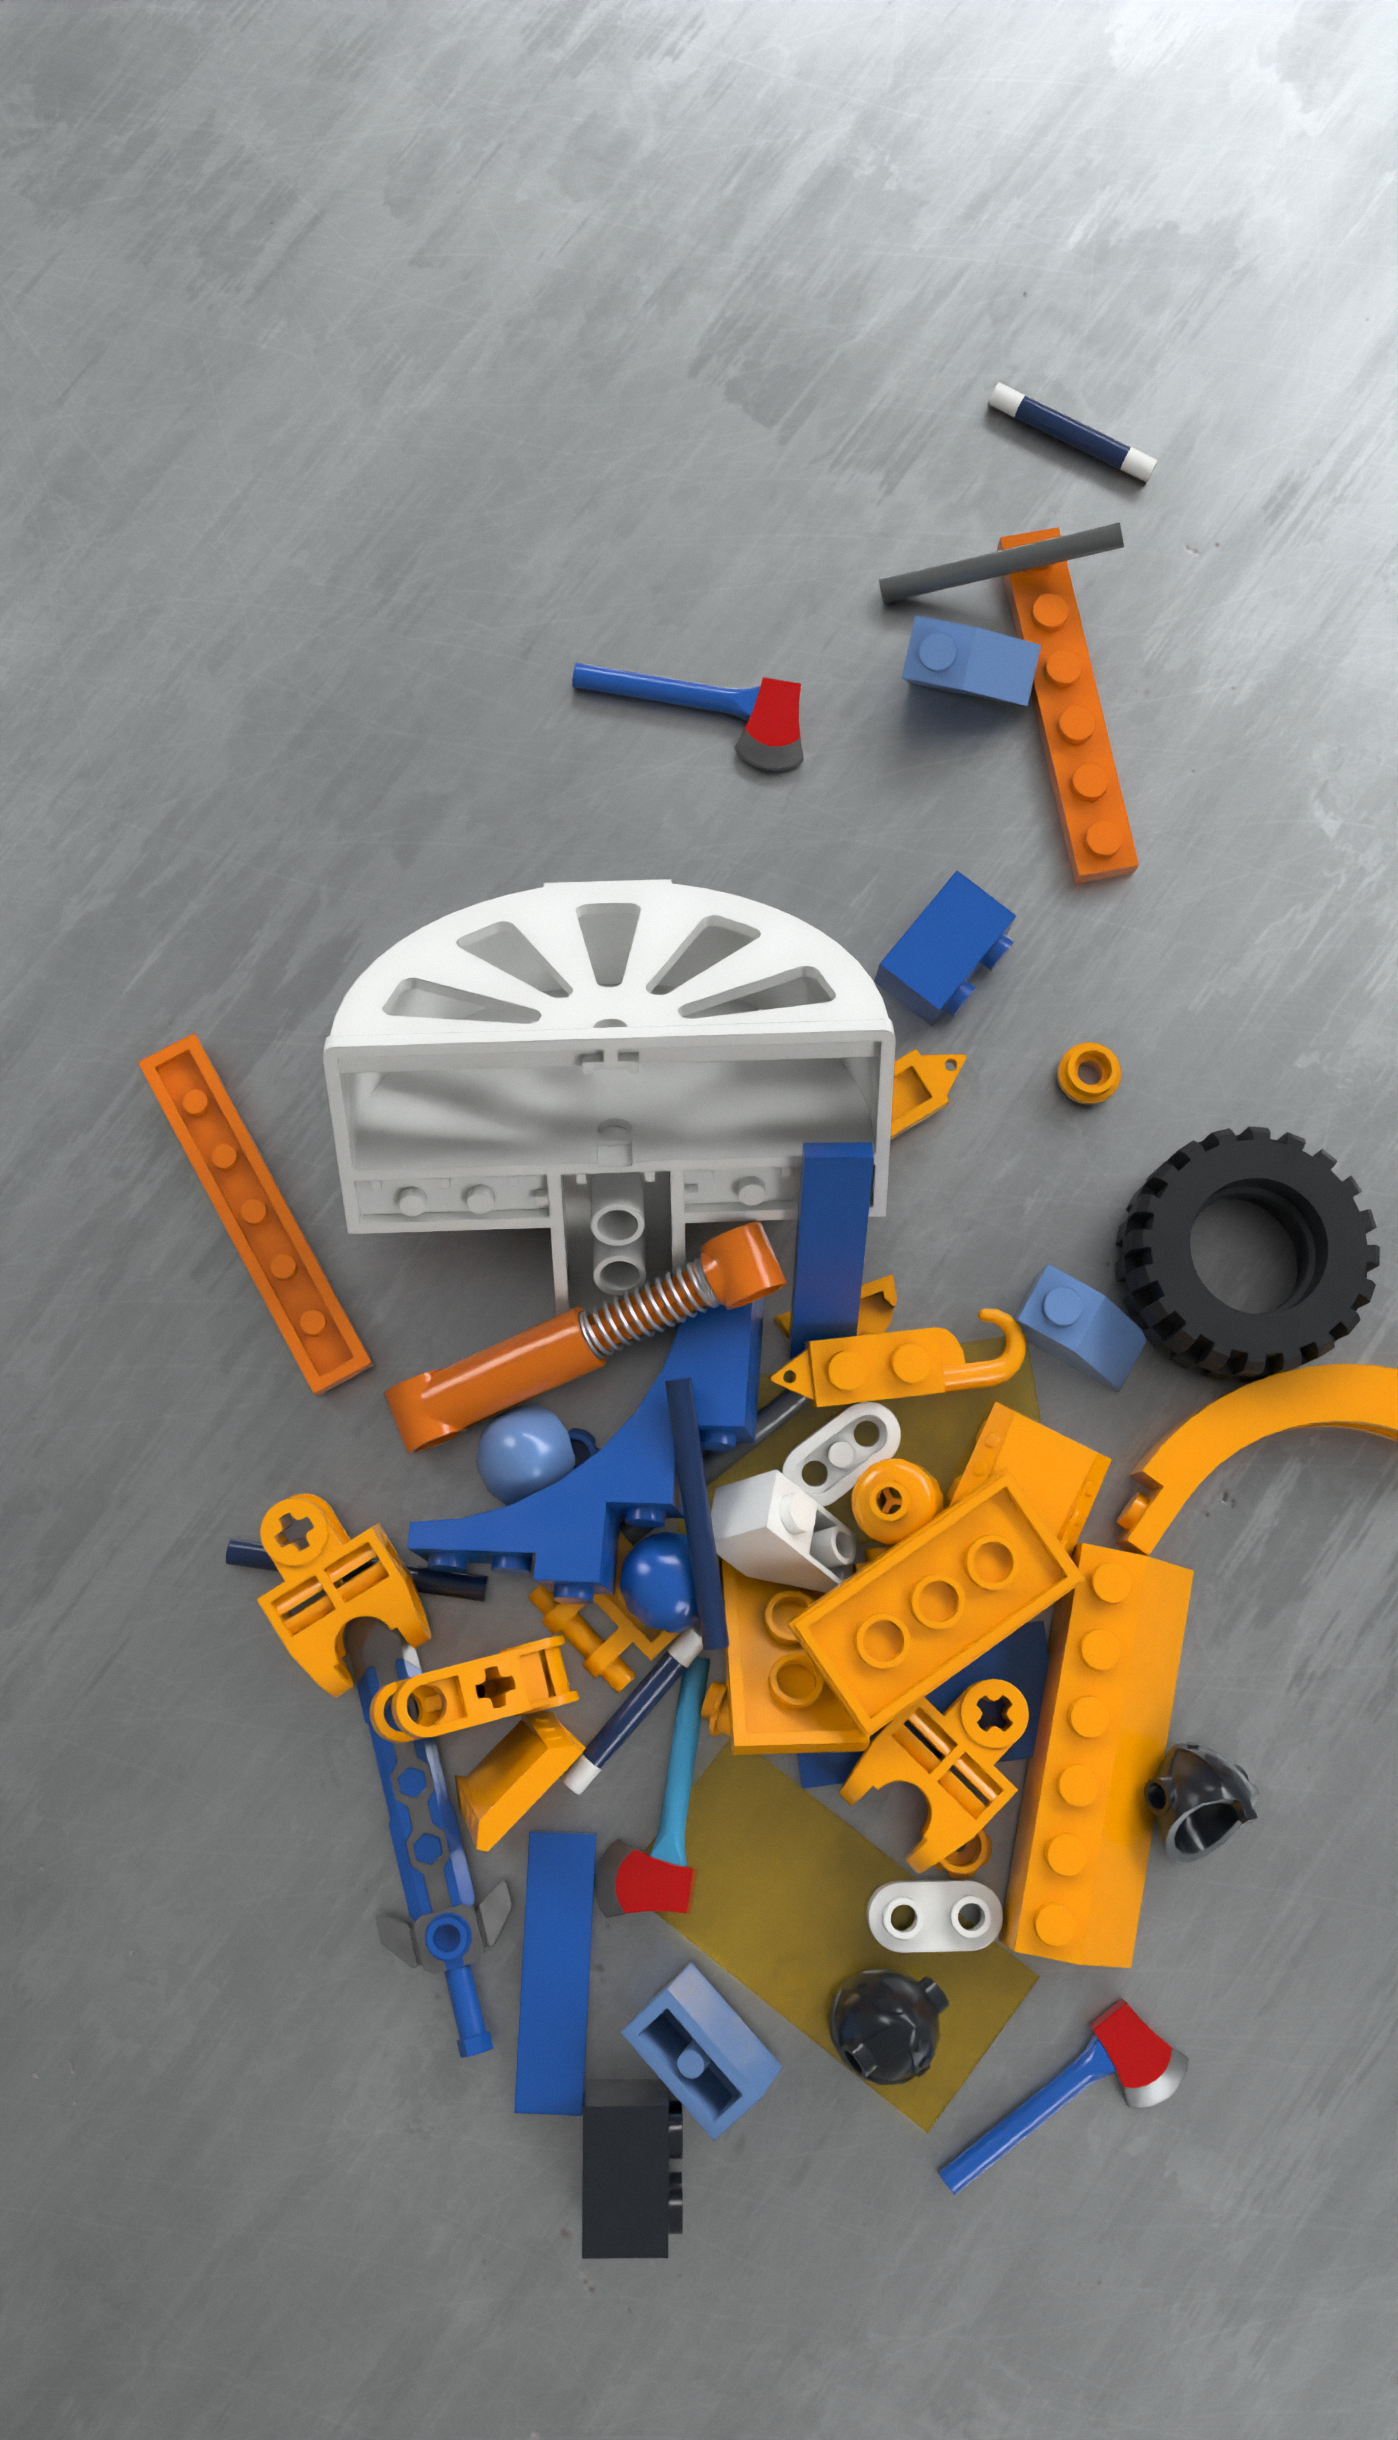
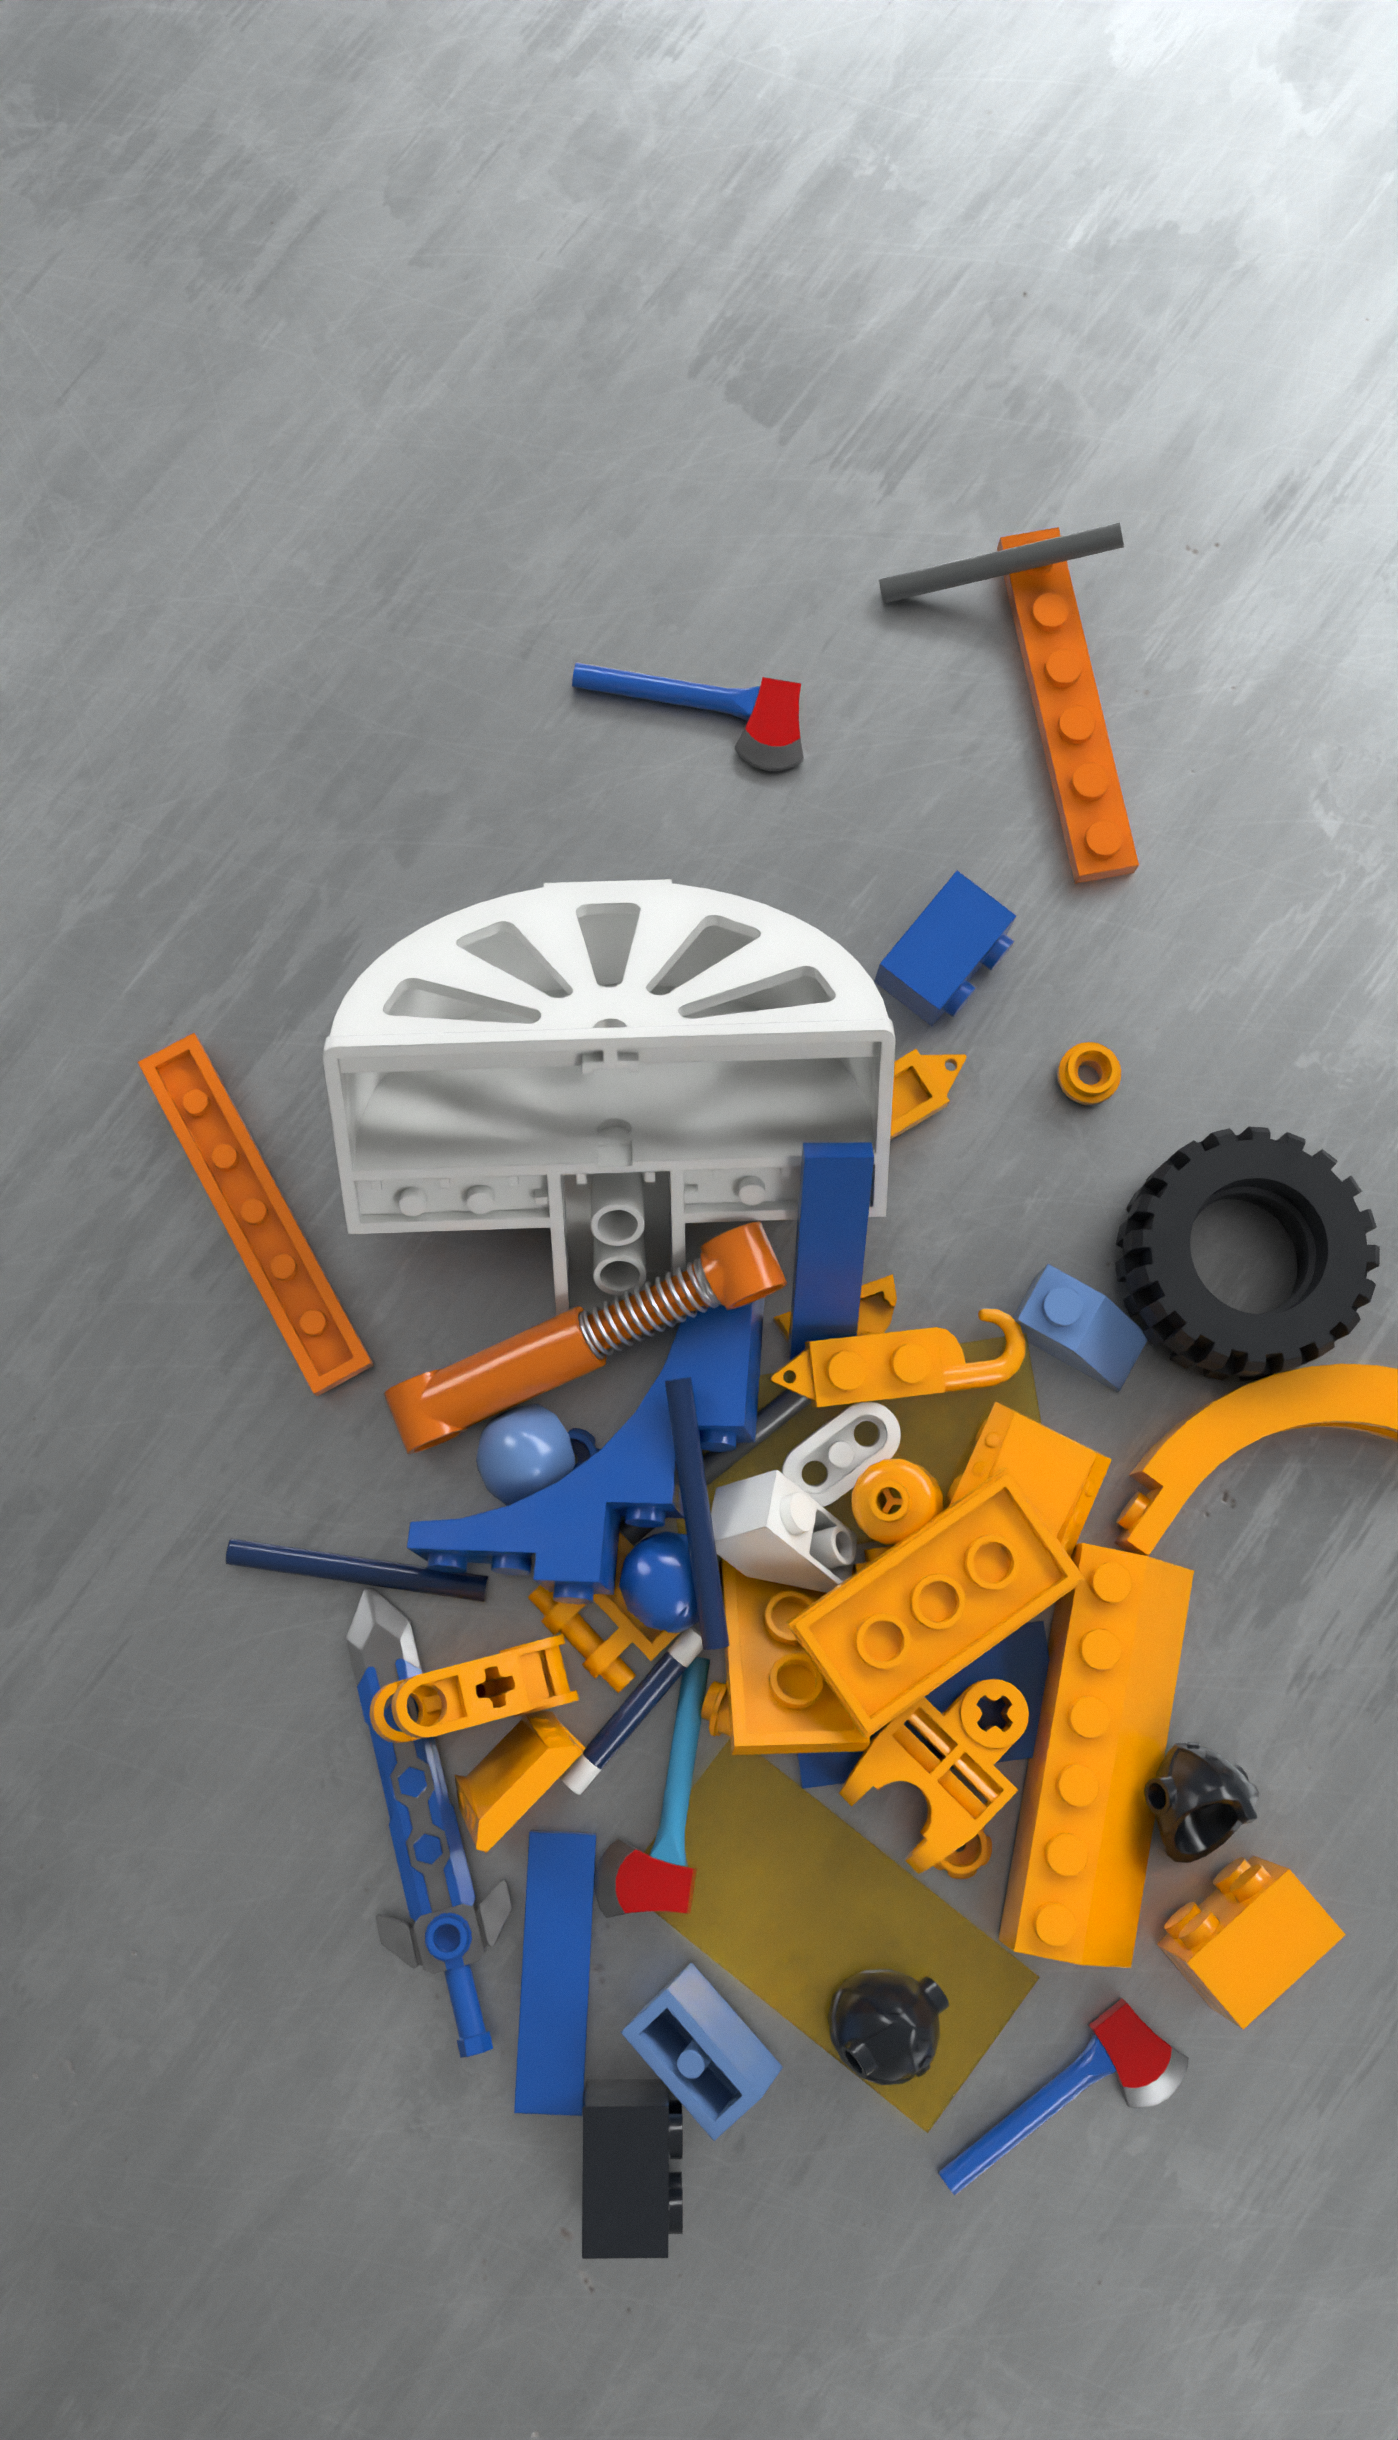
light orange piece [256,1493,431,1698] -> none
white plate [866,1879,1003,1953] -> none
medium blue slope [902,615,1041,707] -> none
dark blue bar [988,382,1158,483] -> none
none -> light orange brick [1157,1855,1346,2030]

